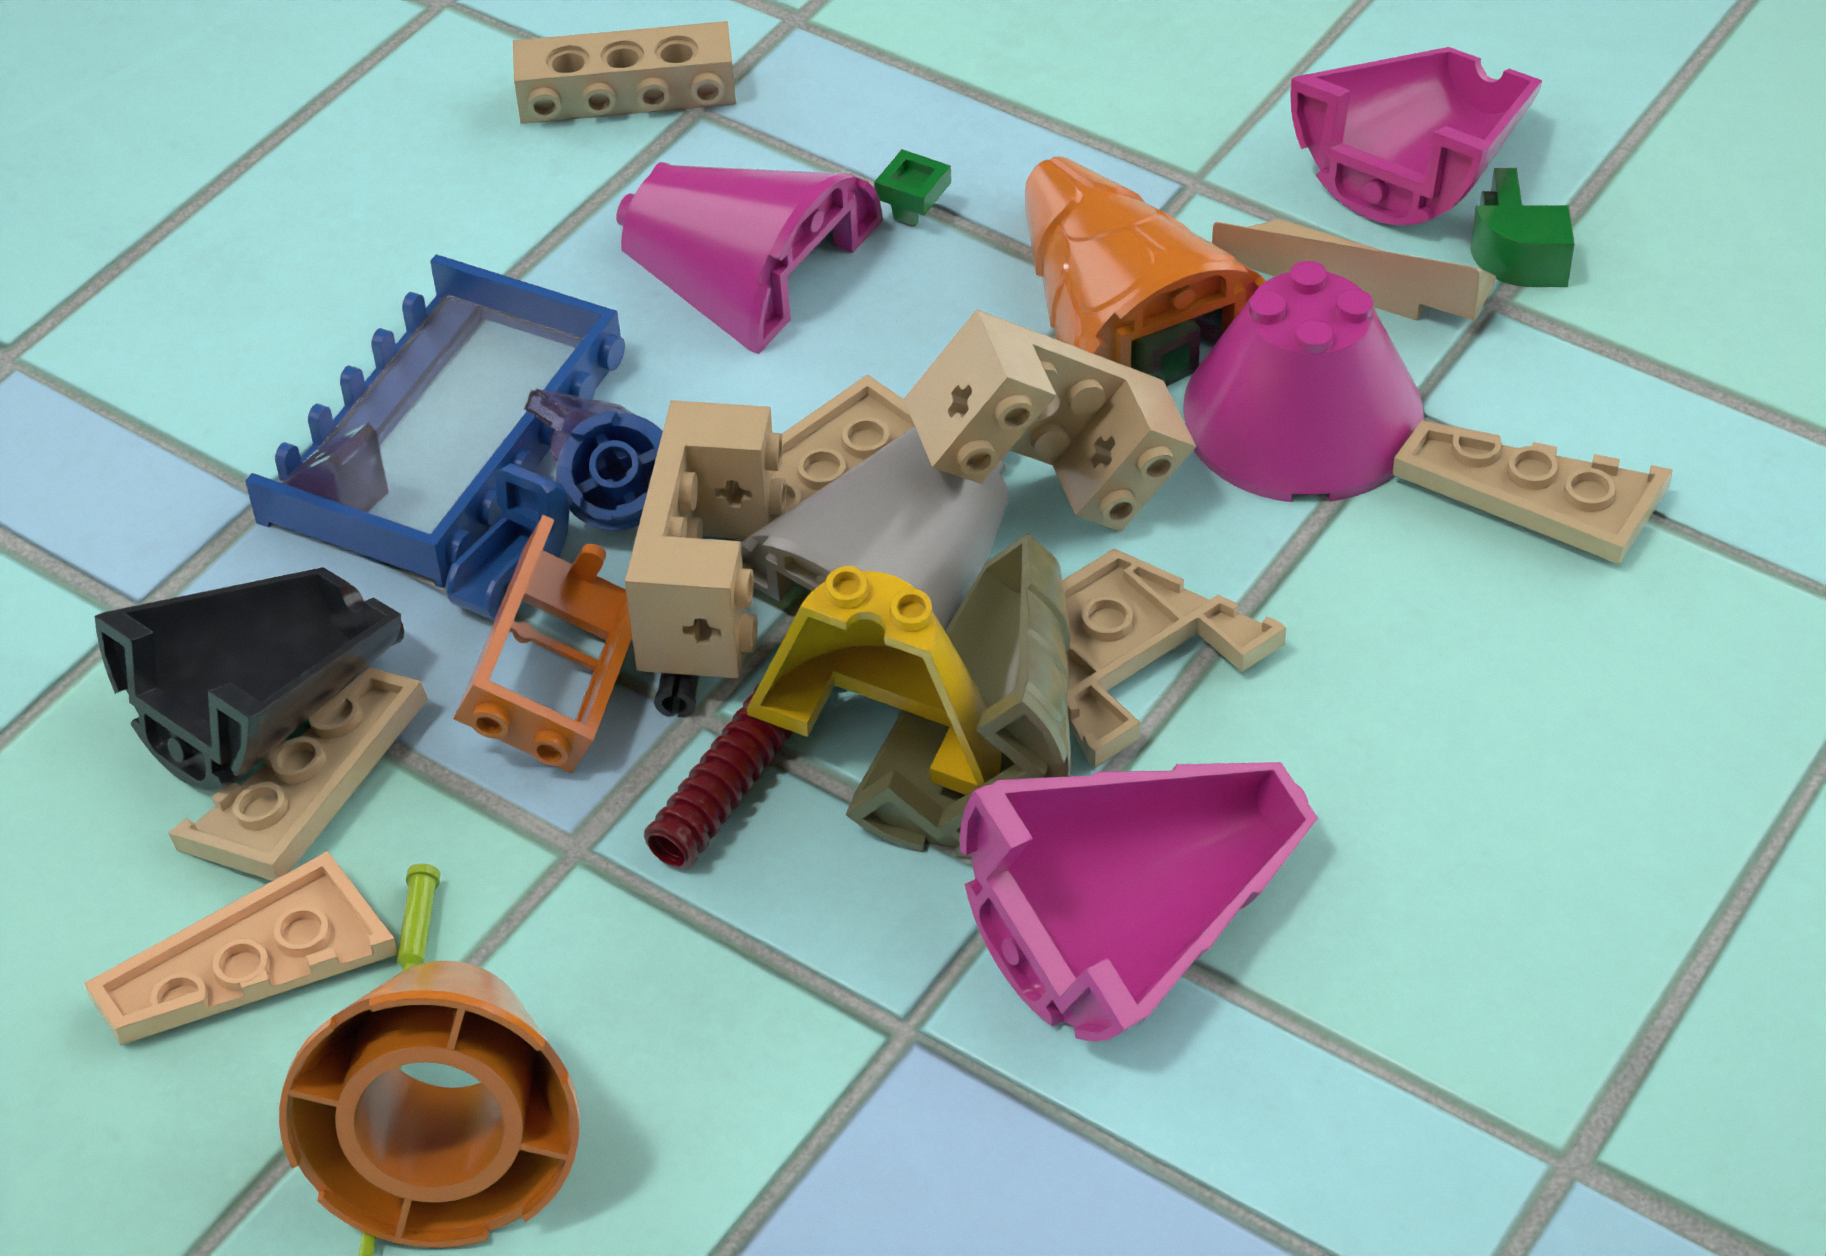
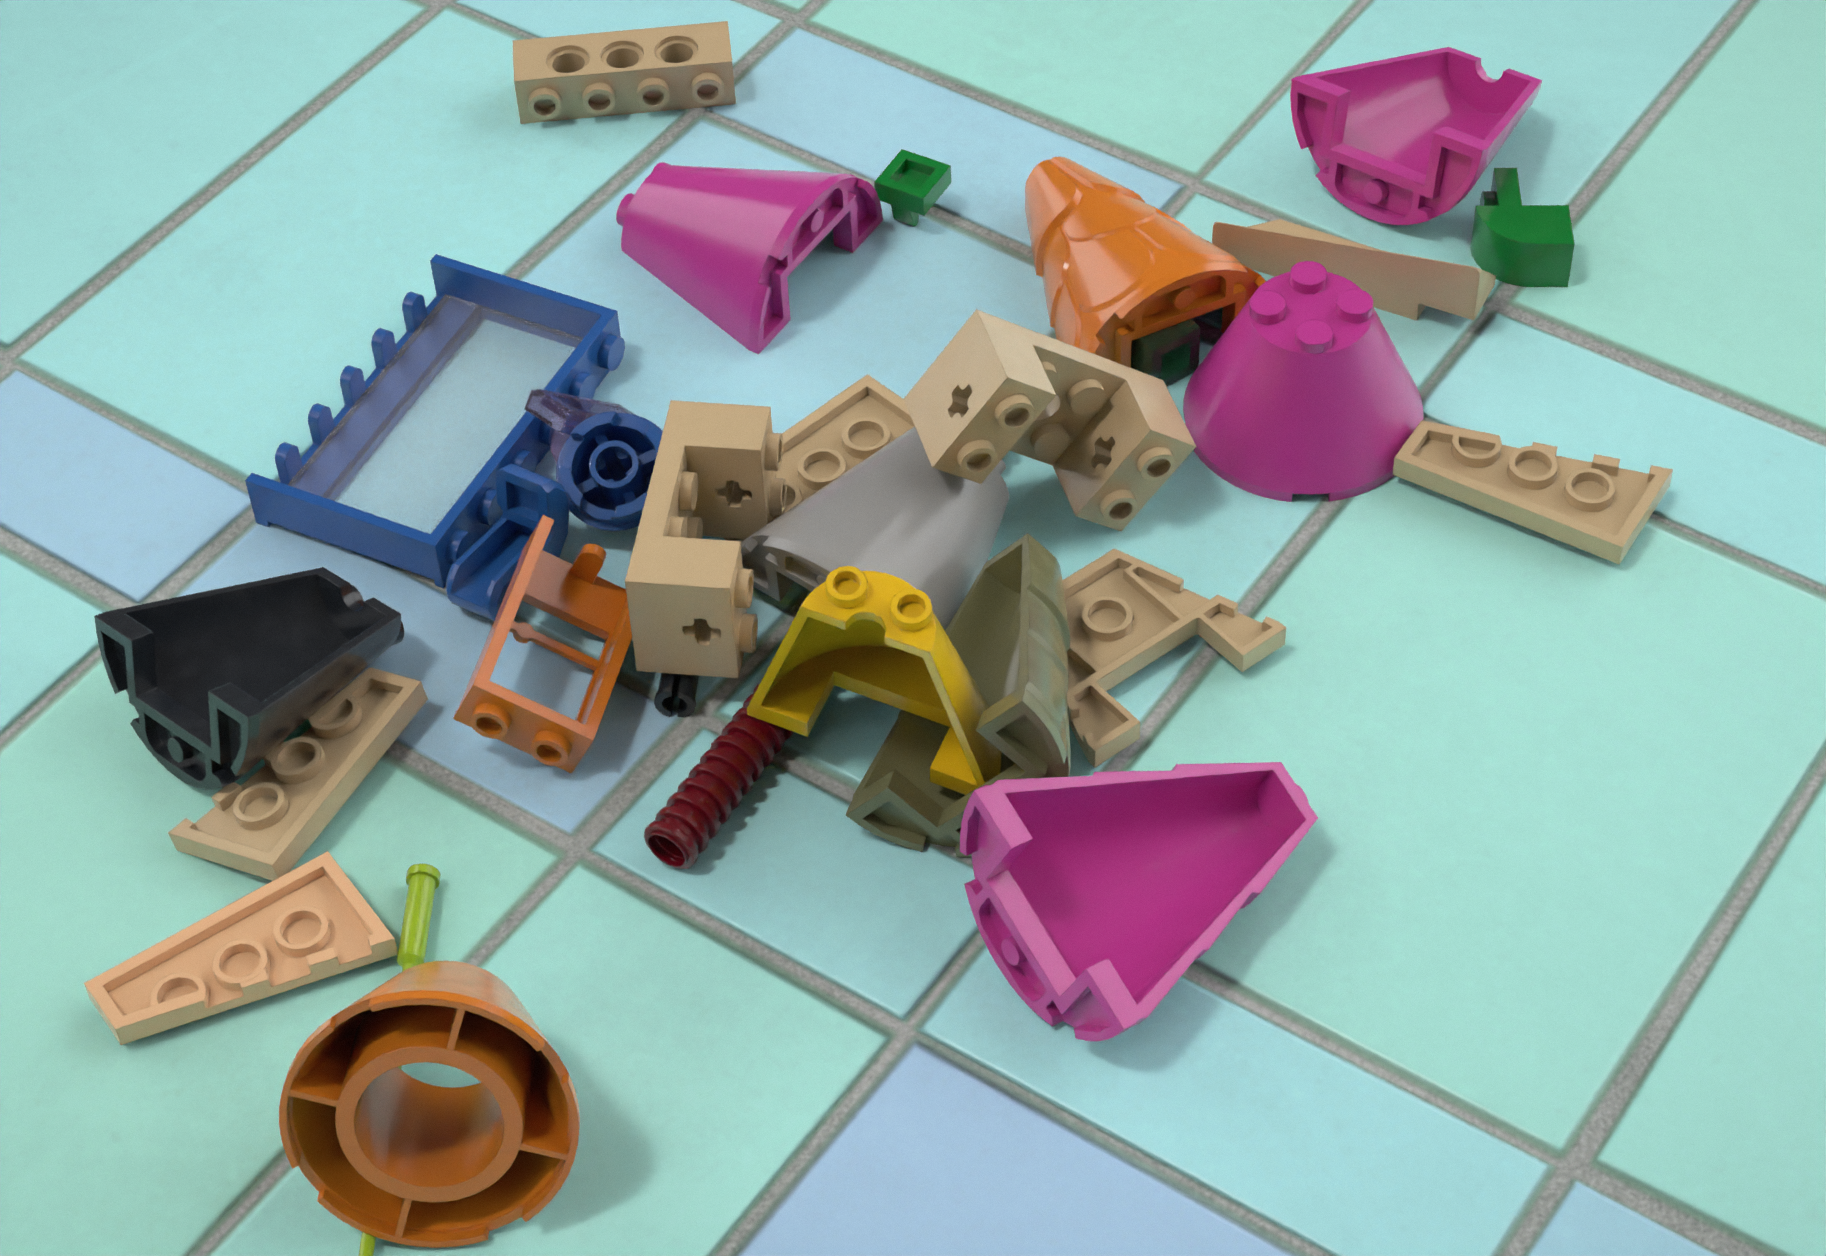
slope [280,422,389,512] -> none

